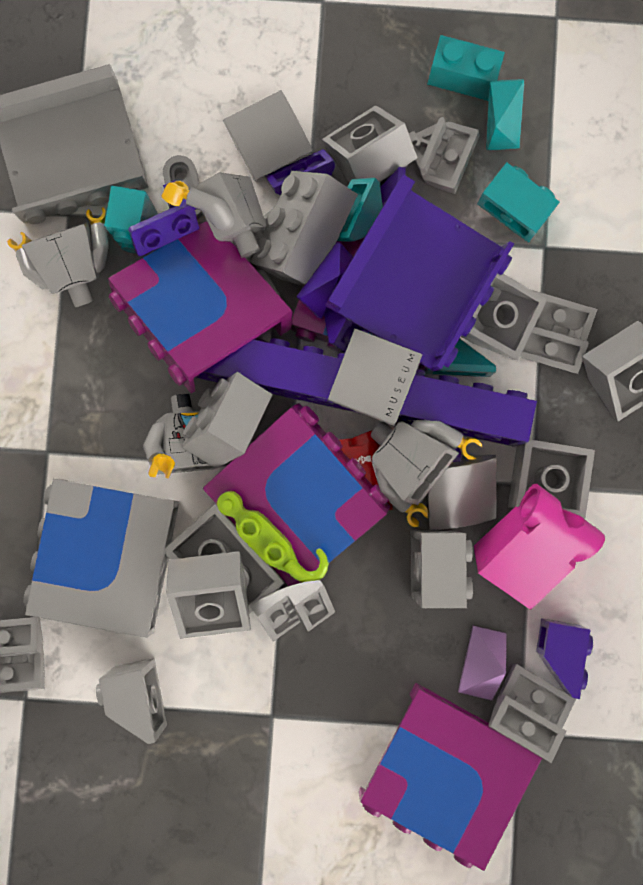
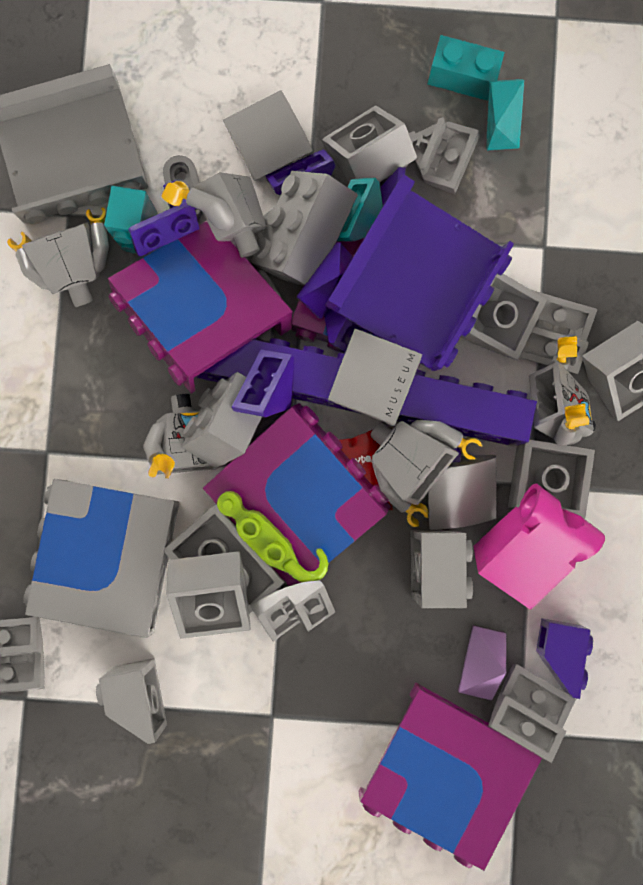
teal slope [424,338,496,377] -> none
teal brick [477,162,560,243] -> none
none -> dark purple slope [232,350,294,417]
none -> light grey torso [529,336,596,446]

